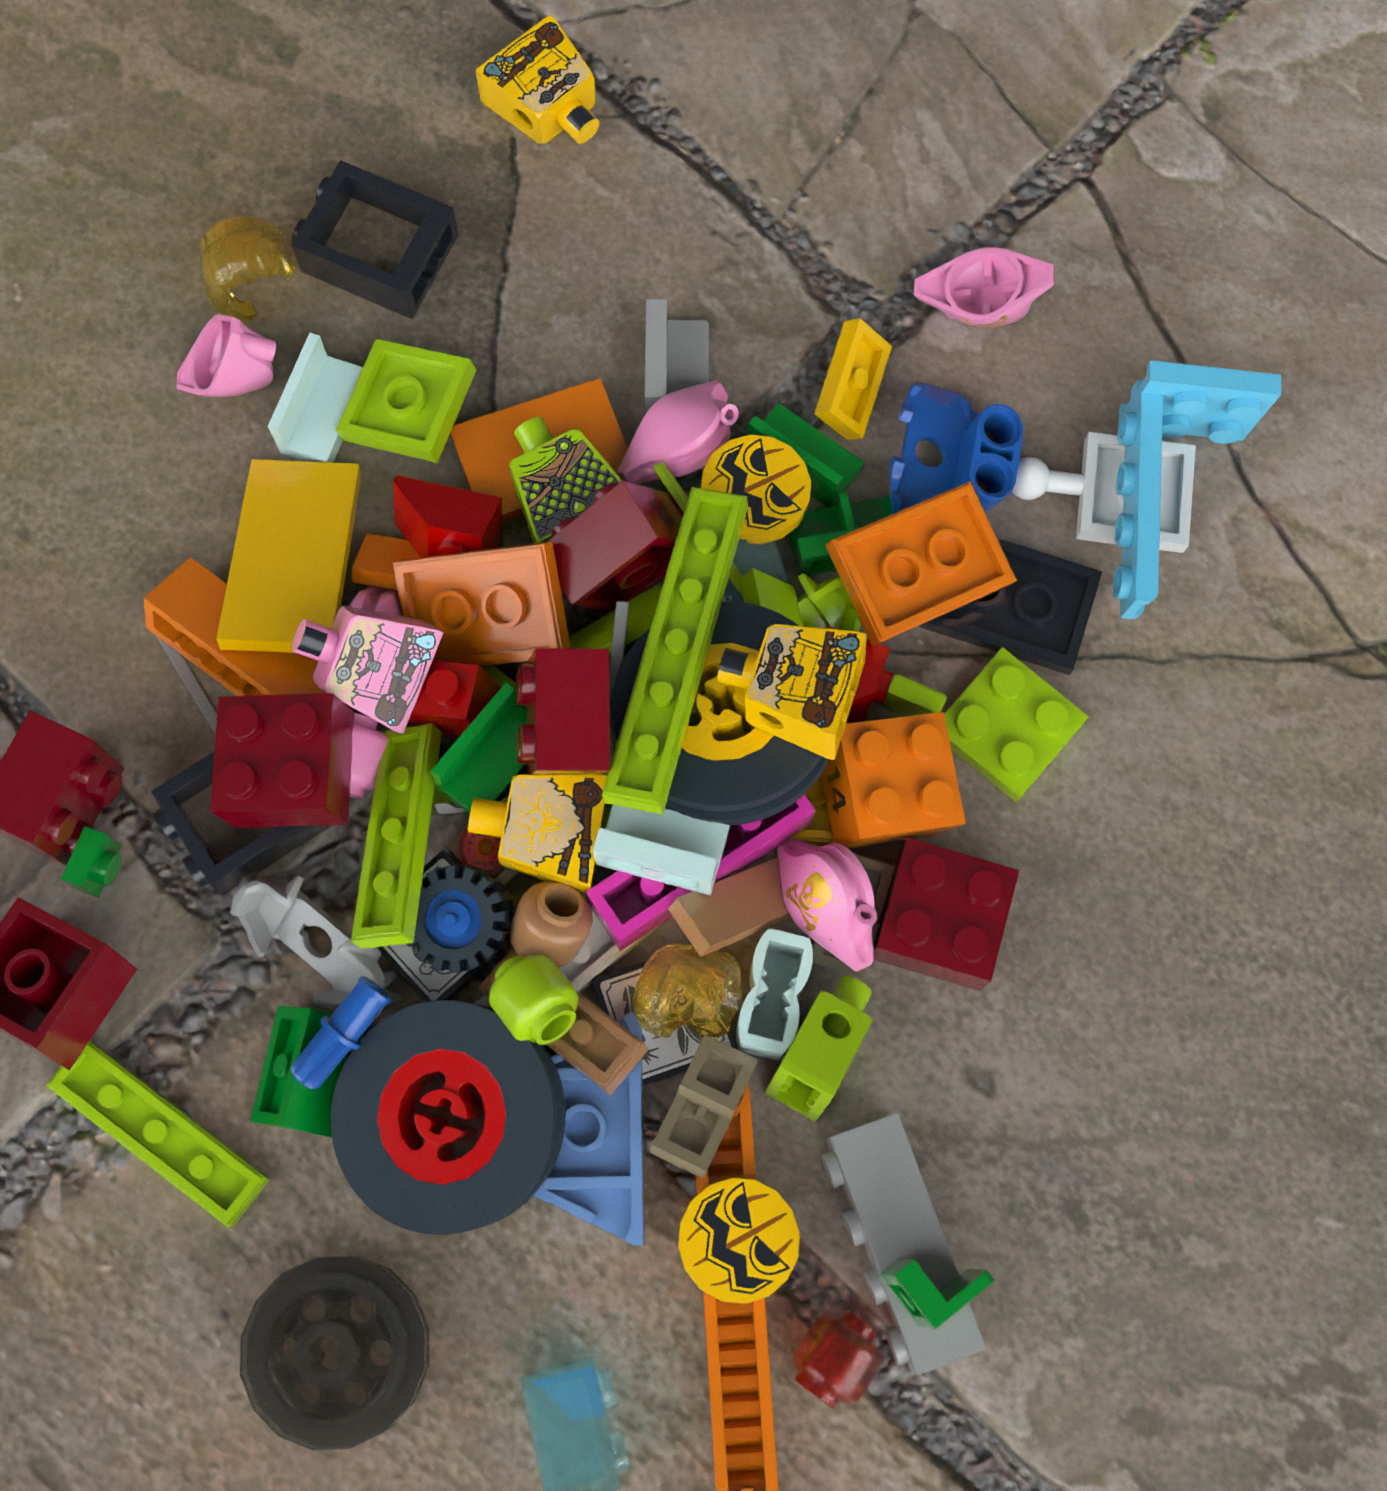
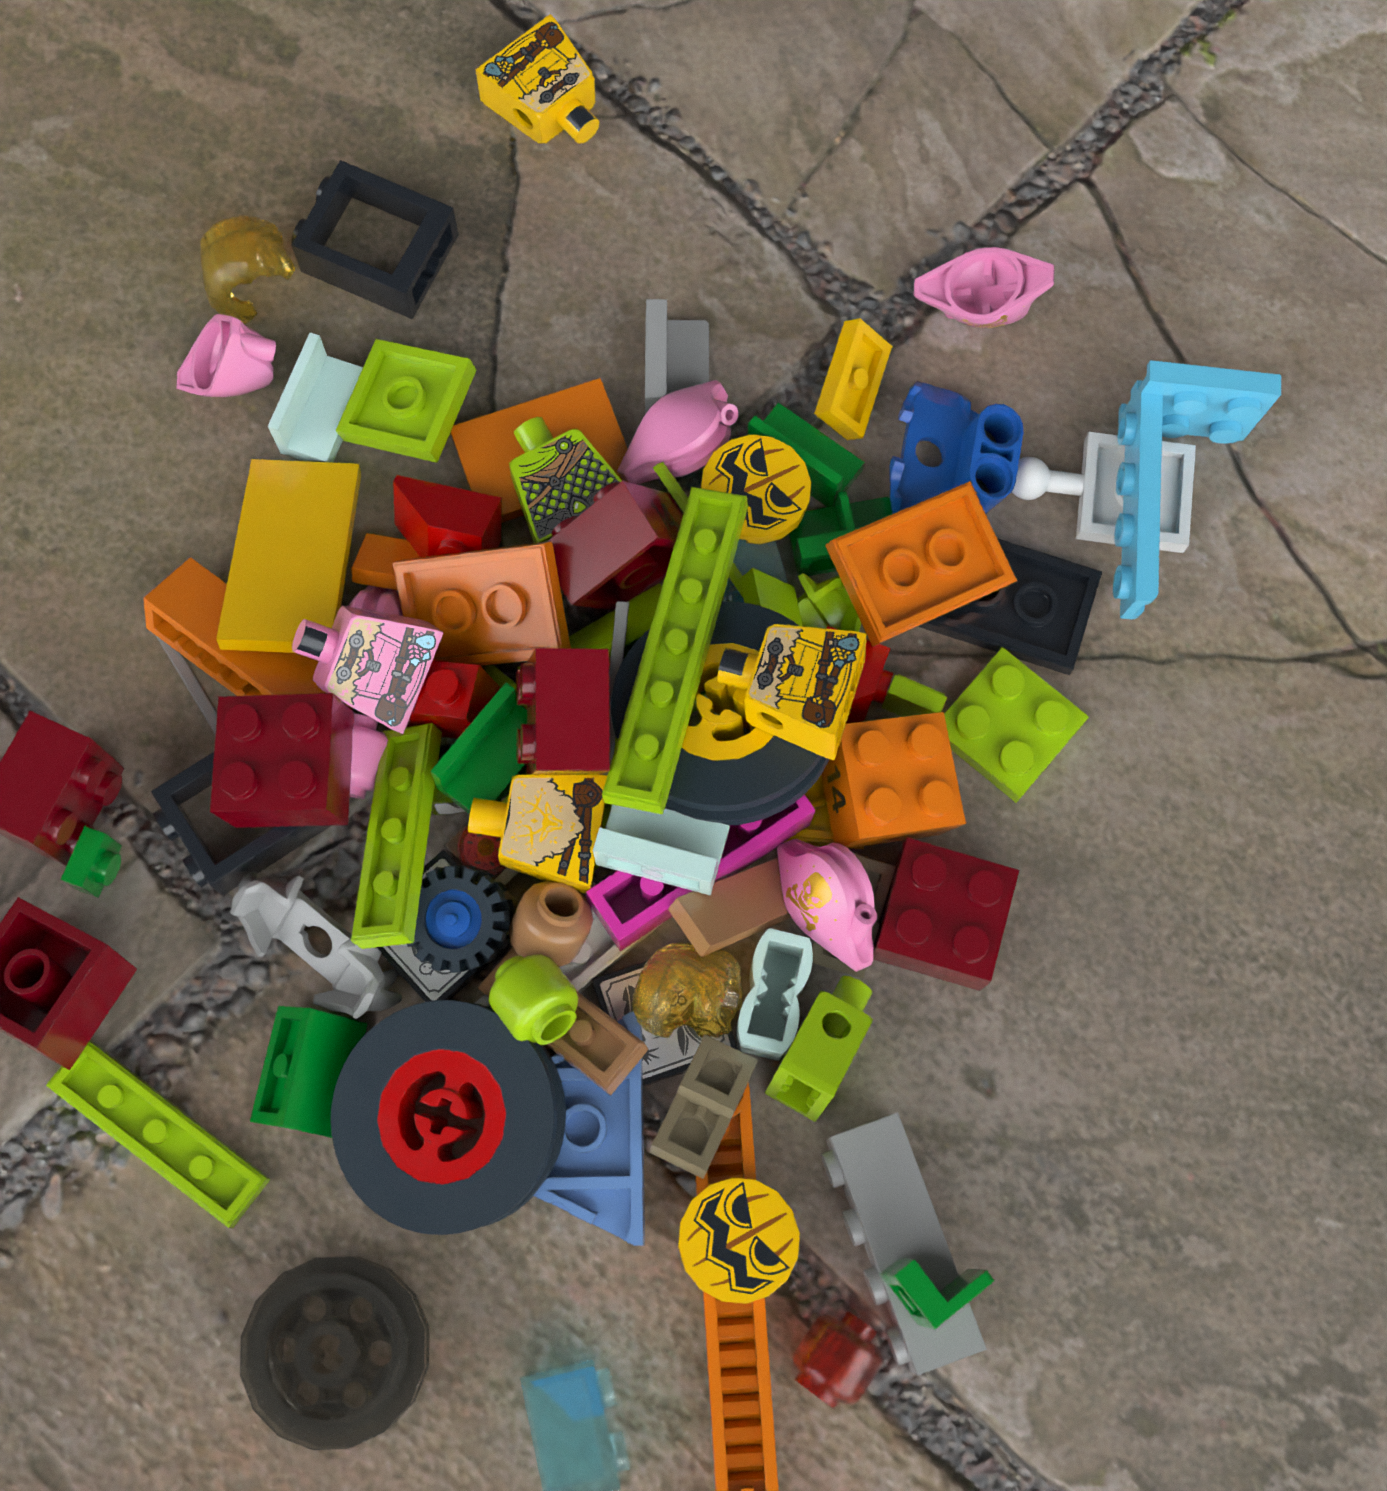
blue axle [291,976,392,1090] -> none

